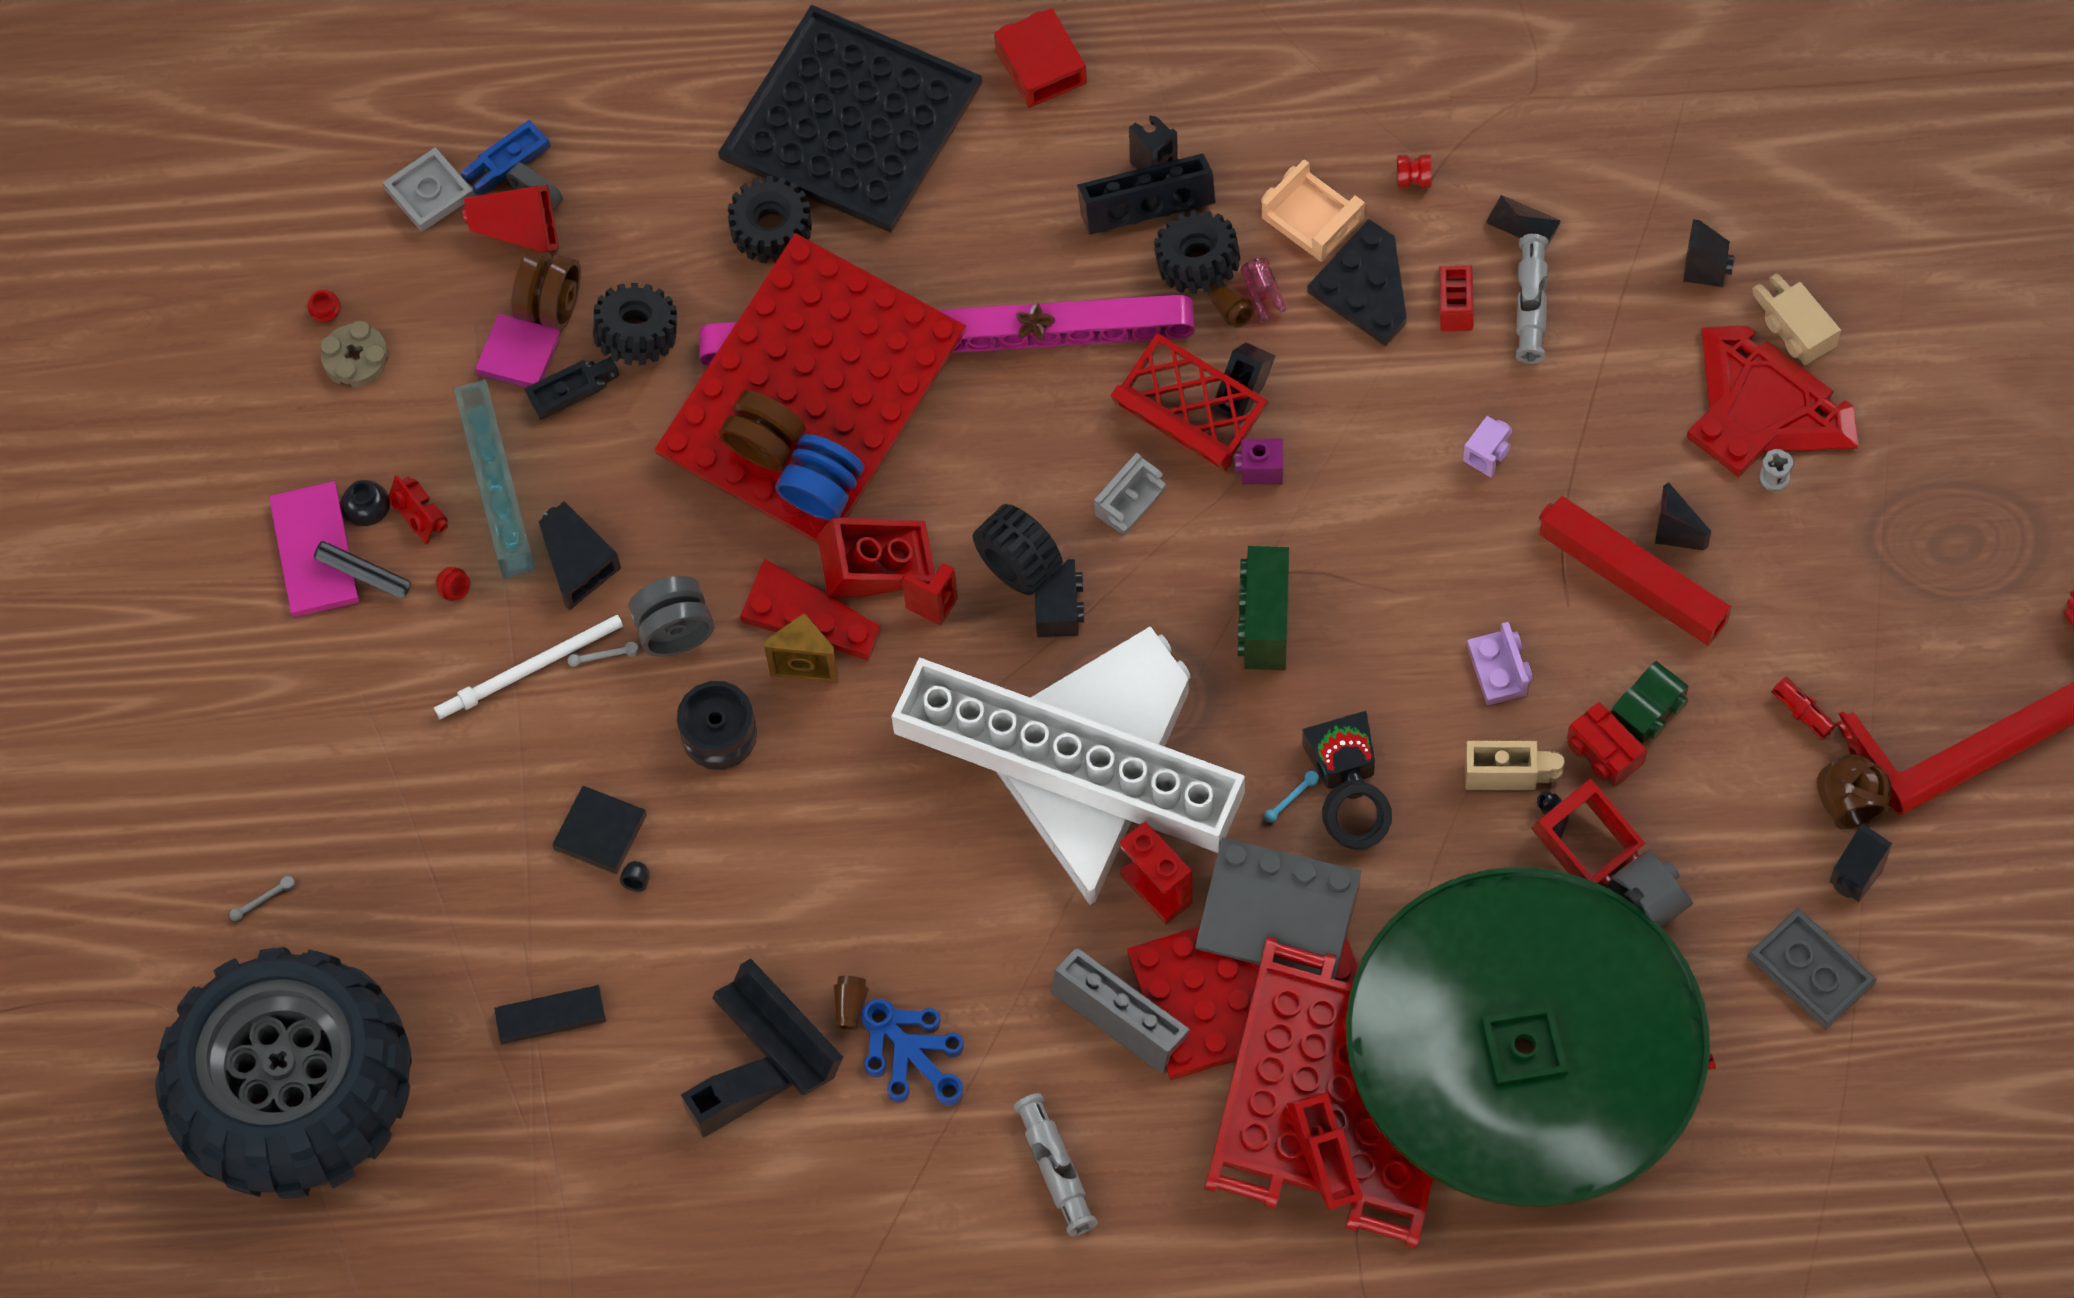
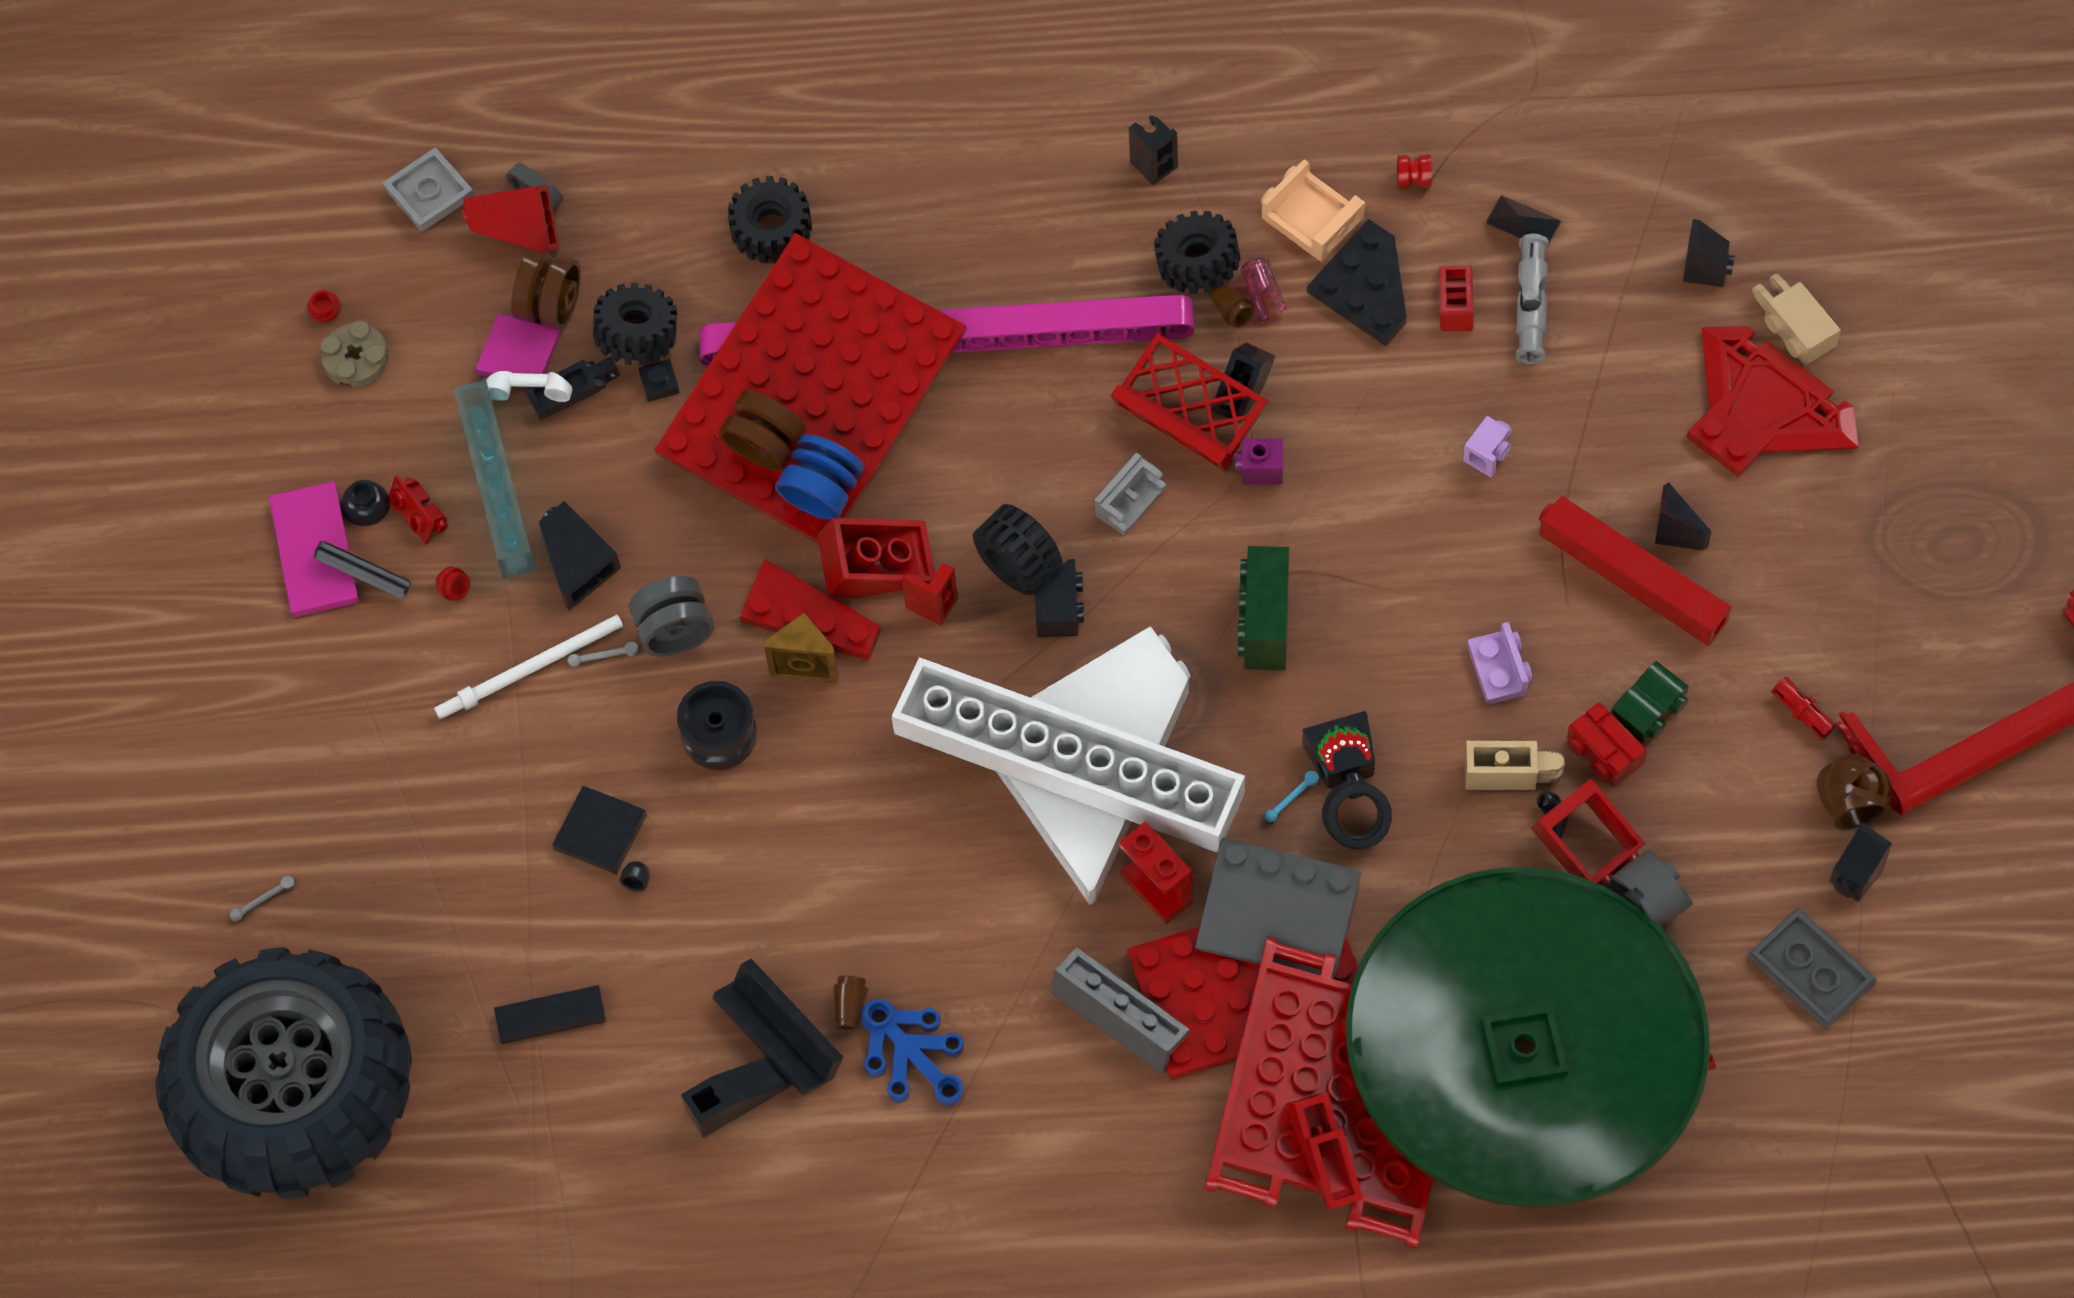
blue hinge [461,120,551,196] -> none
black plate [718,4,982,233] -> none
red brick [994,8,1087,108] -> none
light grey piece [1013,1093,1098,1236] -> none
reddish brown plant [1015,303,1055,341] -> none
black brick [1077,153,1216,234] -> none
light grey bush [1759,449,1793,492] -> none
none -> white bar [483,371,572,402]
none -> black plate [638,359,680,402]

